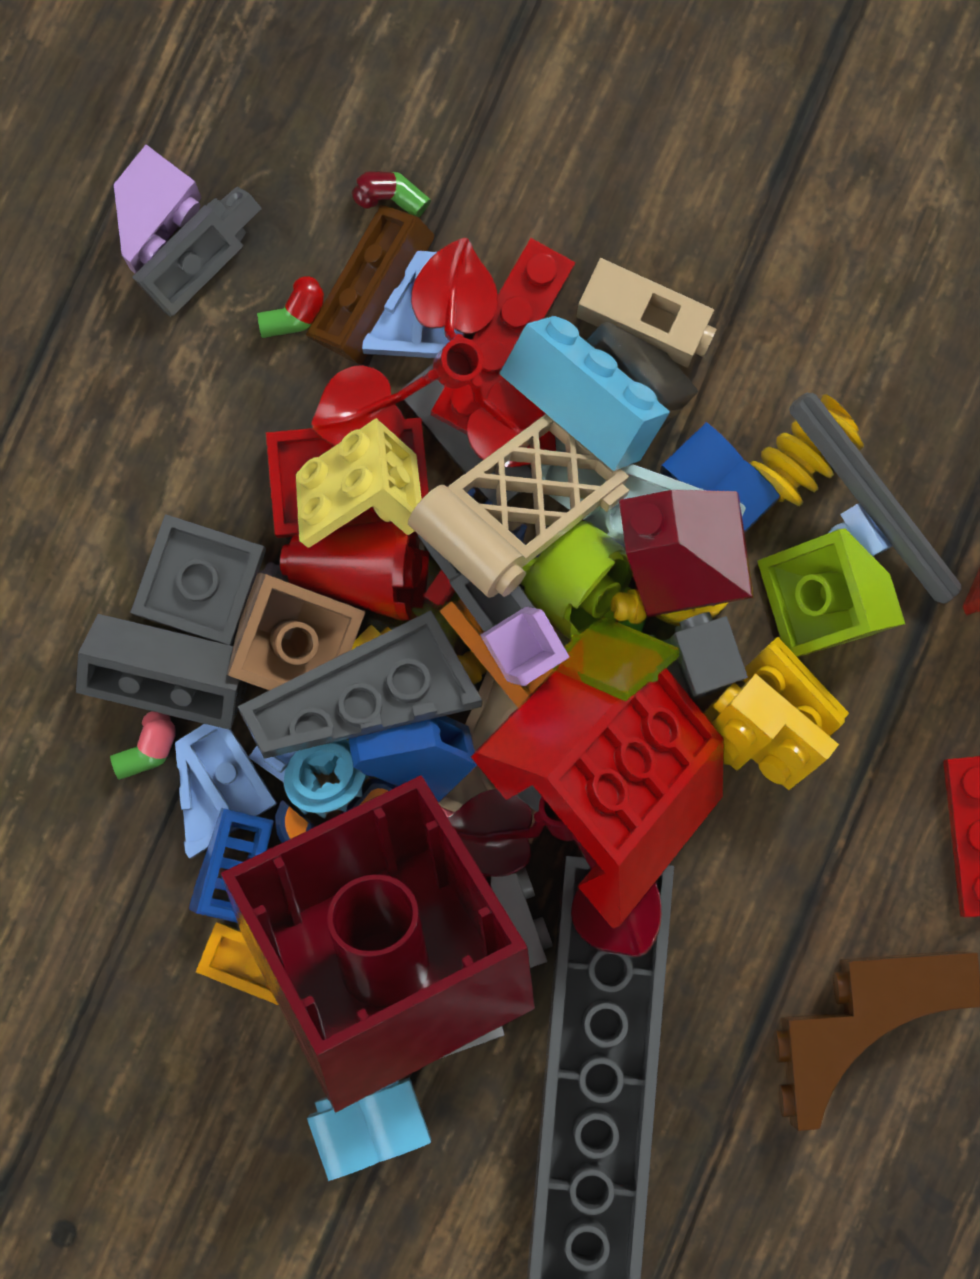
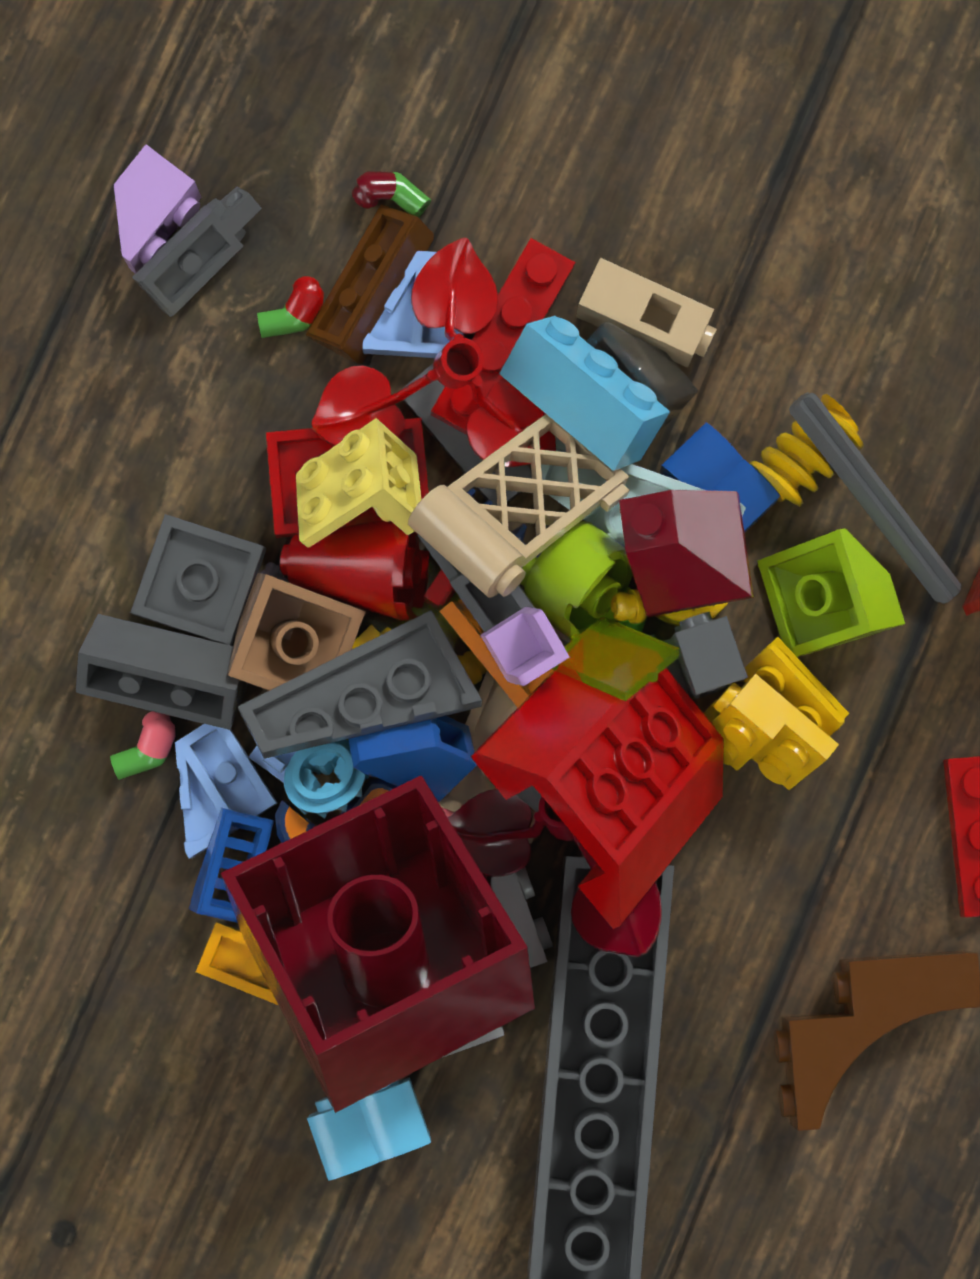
light blue tile [829,503,893,557] -> none

